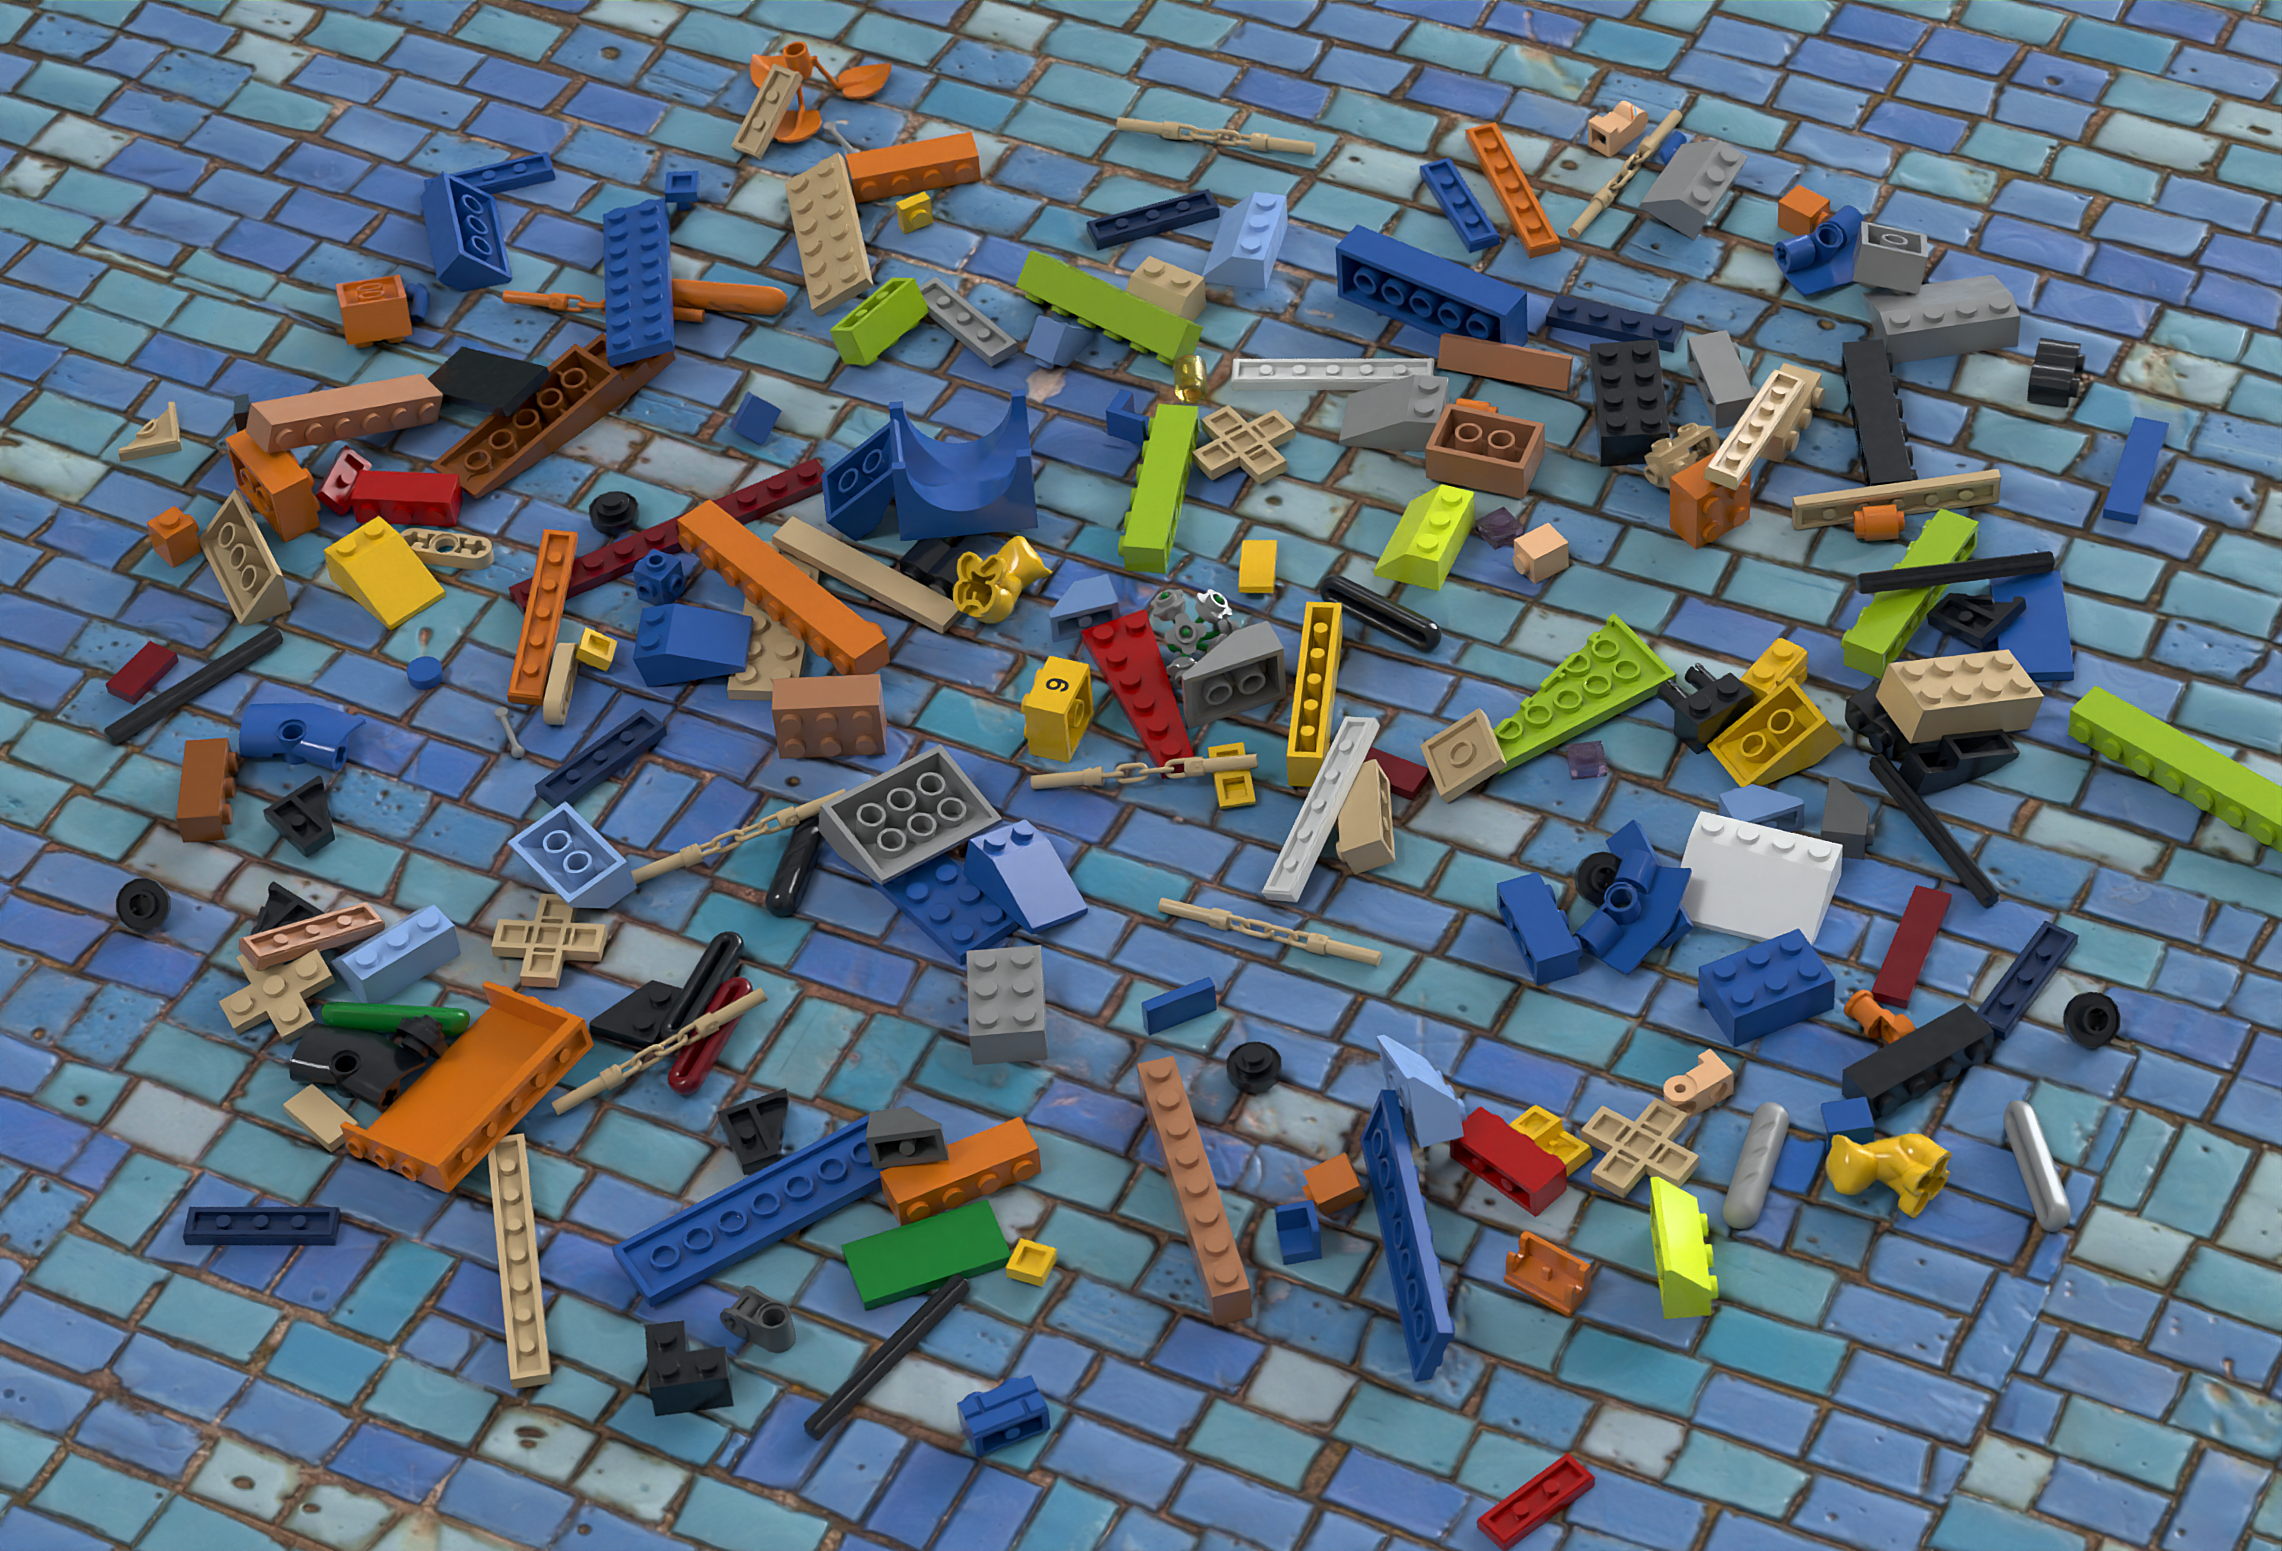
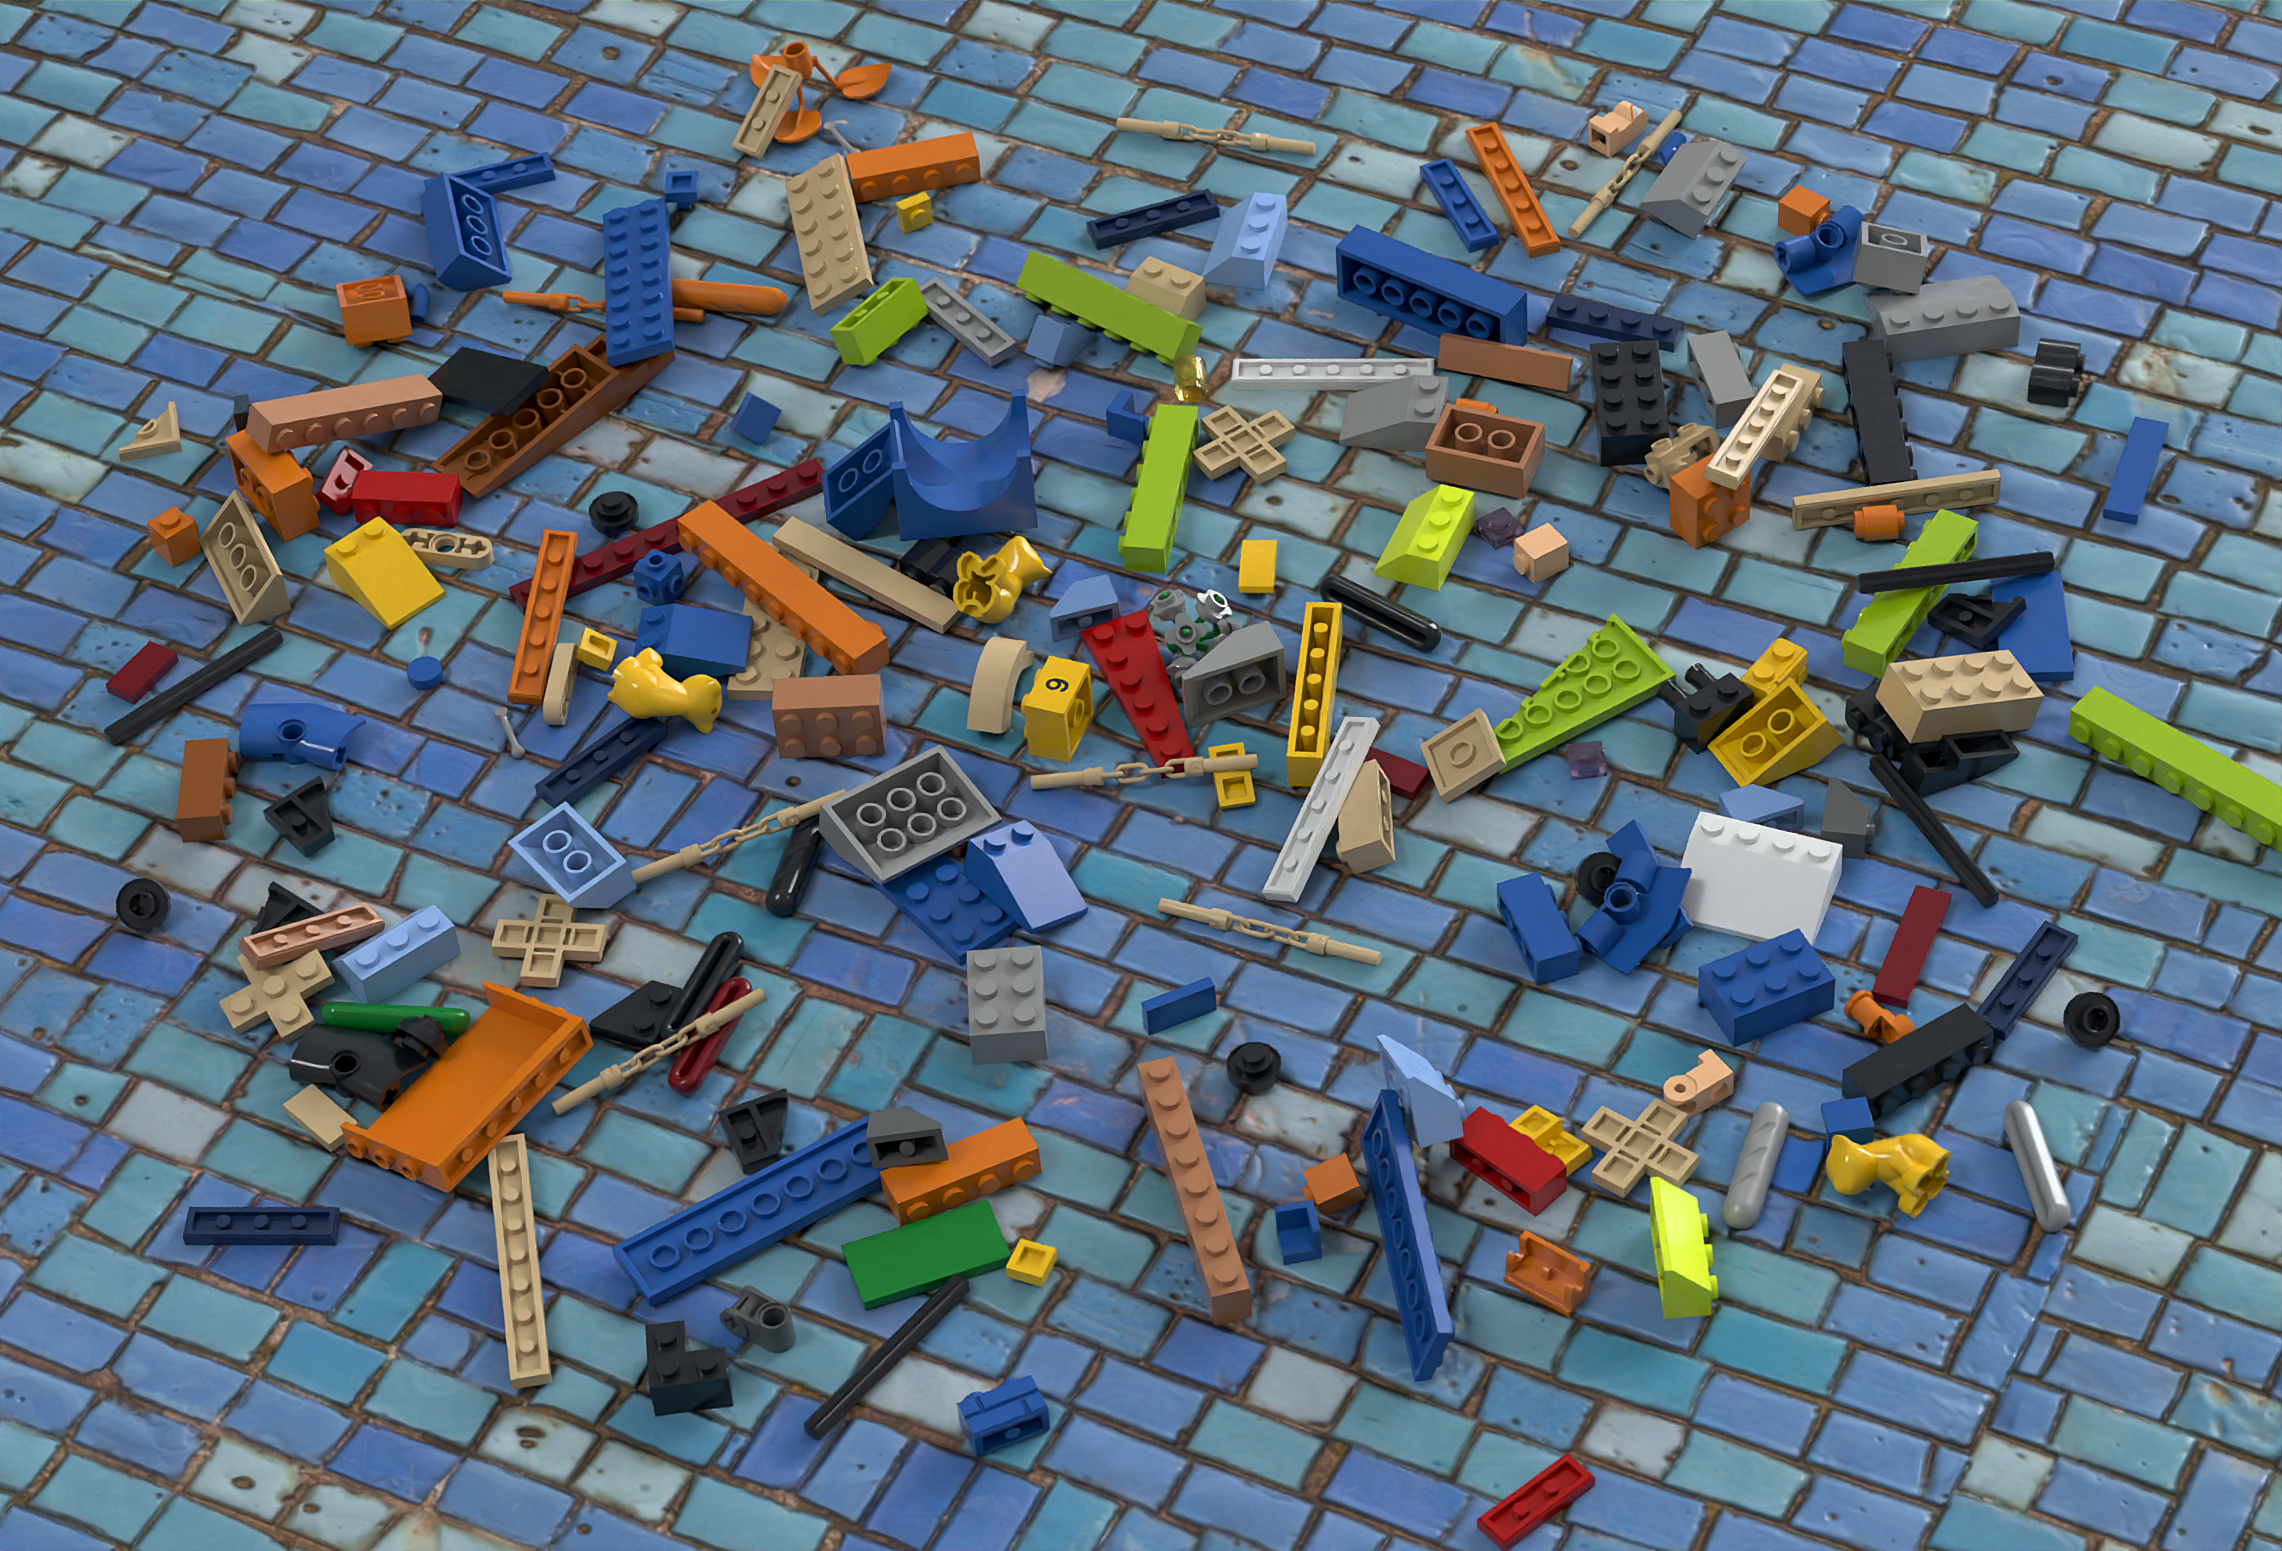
none -> yellow animal [607,647,722,734]
none -> tan arch [967,637,1034,734]

